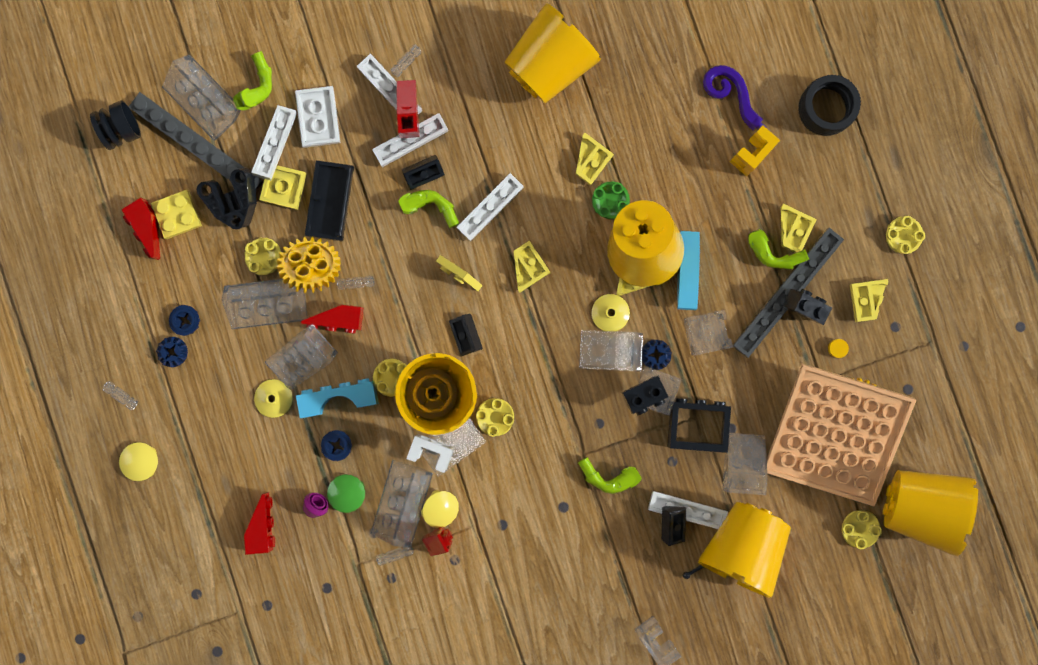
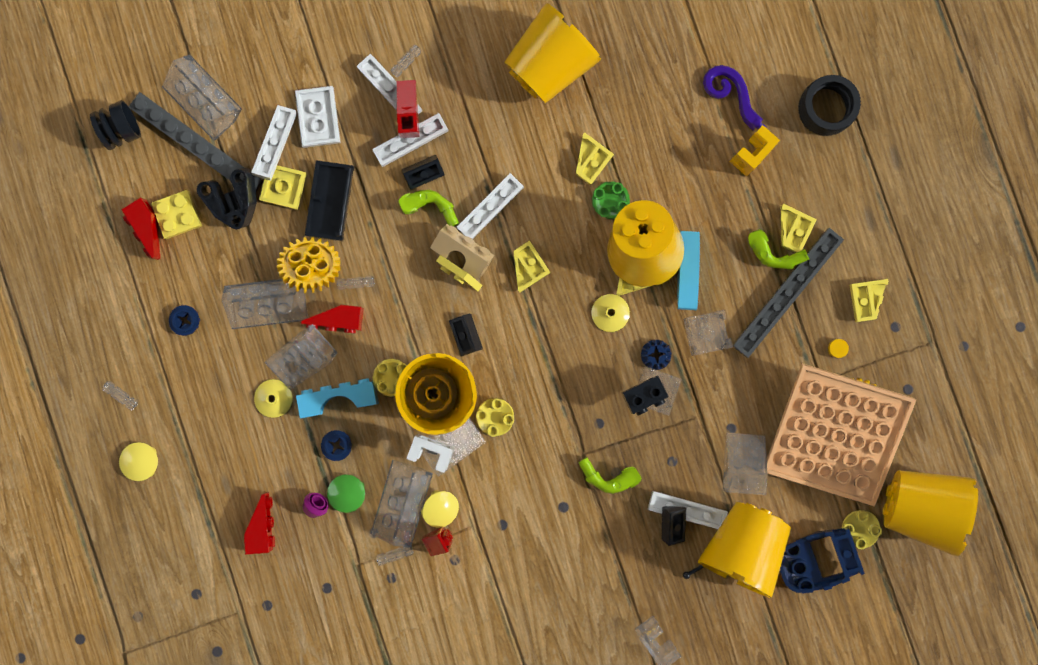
dark blue gear [156,337,188,367] -> none
lime piece [233,51,272,110] -> none
light yellow dish [245,238,281,275] -> none
clear slope [579,330,643,372] -> none
black window [667,398,731,453] -> none
black brick [782,289,832,325] -> none
light yellow dish [886,216,925,254] -> none
none -> tan arch [430,224,494,280]
none -> dark blue slope [780,528,865,594]

